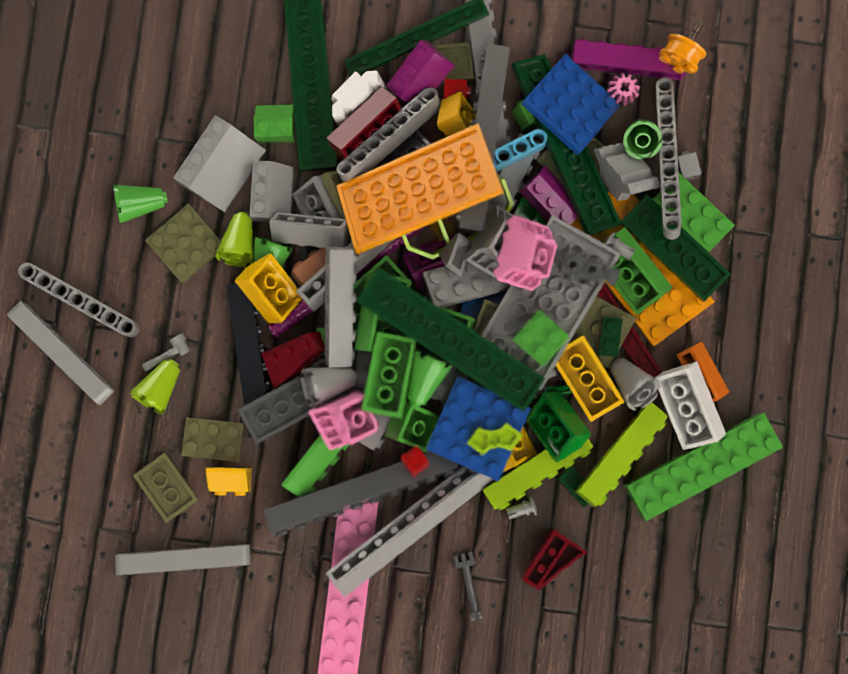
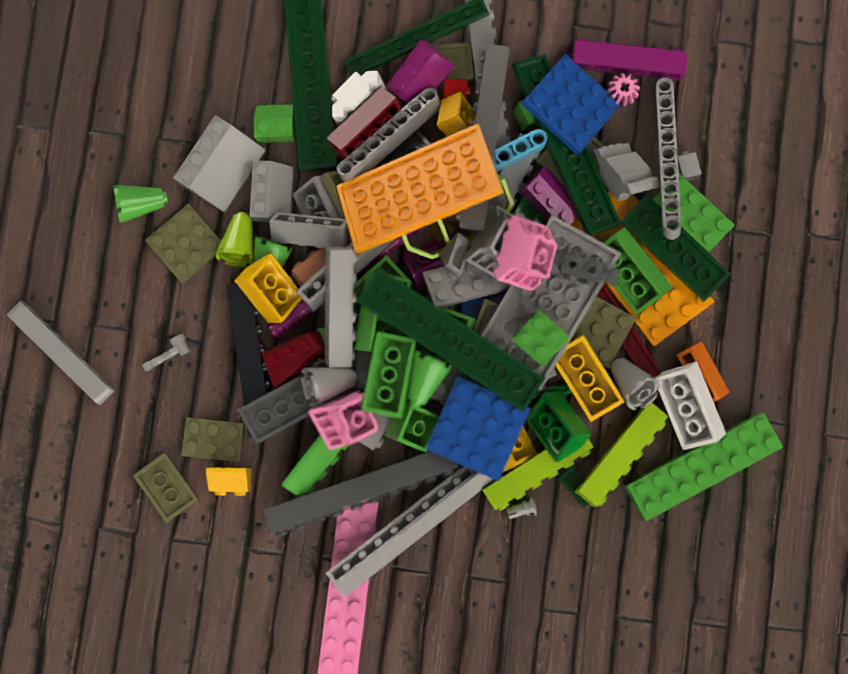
light grey beam [18,263,140,337] -> none
light grey beam [115,544,251,575] -> none
lime cone [129,359,180,415] -> none
red brick [401,446,429,477] -> none
dark grey hinge [453,551,483,621] -> none
lime tile [467,423,523,455] -> none
dark red wedge [520,528,588,591] -> none
dark green plate [598,317,623,358] -> none
light grey pin [605,233,636,260] -> none
bright green cone [623,119,662,159] -> none
light orange wheel [659,20,706,74] -> none

